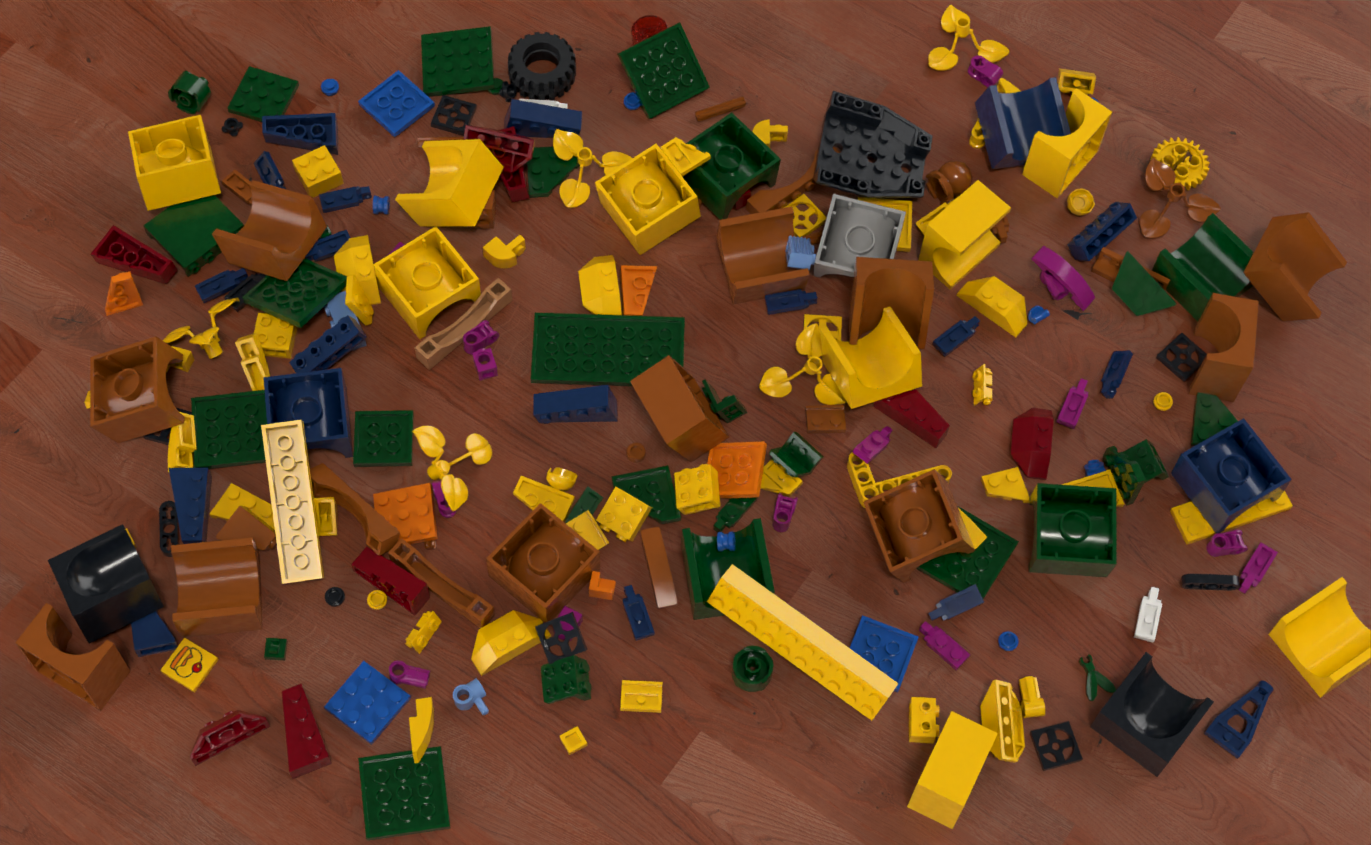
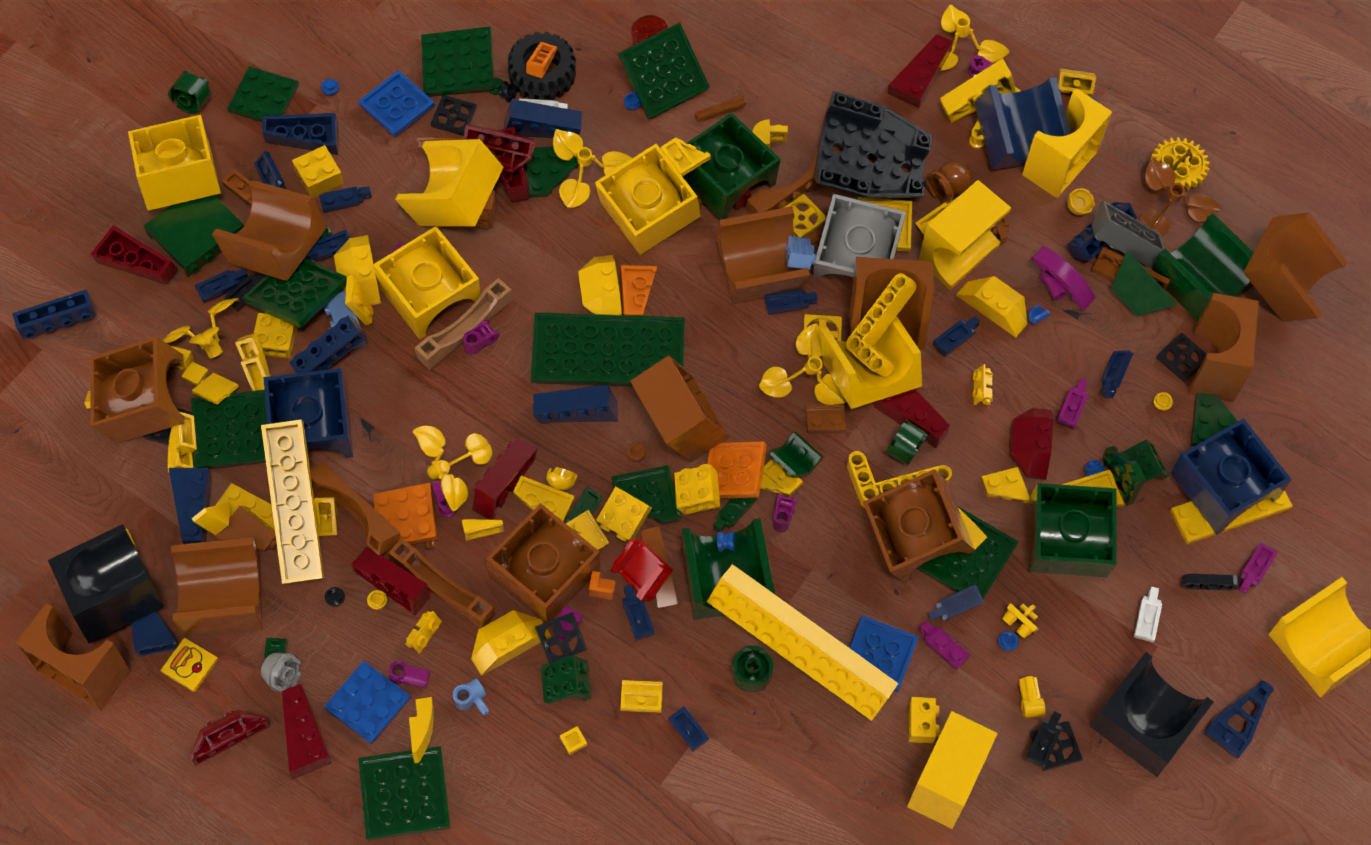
orange wing [105,272,143,316] -> none
black beam [159,501,180,557] -> none
black plate [221,118,243,137] -> none
dark green plate [353,410,414,467] -> none
blue wheel [373,196,390,215] -> none
magenta brick [472,348,498,381] -> none
yellow brick [482,235,526,269] -> none
dark green bracket [702,379,748,423] -> none
magenta hinge [853,426,893,464] -> none
yellow wedge [981,680,1025,763] -> none
dark green piece [1079,654,1116,701] -> none
magenta piece [1206,530,1248,557] -> none
none -> dark blue brick [12,289,96,340]
none -> yellow tile [181,361,209,386]
none -> yellow piece [192,373,239,405]
none -> yellow slope [192,502,231,536]
none -> light grey cone [261,653,301,692]
none -> yellow slope [462,519,504,541]
none -> dark red wedge [472,437,537,520]
none -> orange slope [526,42,557,78]
none -> red panel [611,539,673,601]
none -> dark blue plate [668,706,709,752]
none -> yellow beam [846,273,917,377]
none -> dark green brick [885,420,928,465]
none -> dark red wedge [888,34,953,108]
none -> yellow wedge [940,58,1016,123]
none -> yellow hips [1002,603,1039,639]
none -> black hinge [1025,711,1062,768]
none -> dark grey slope [1092,200,1165,269]

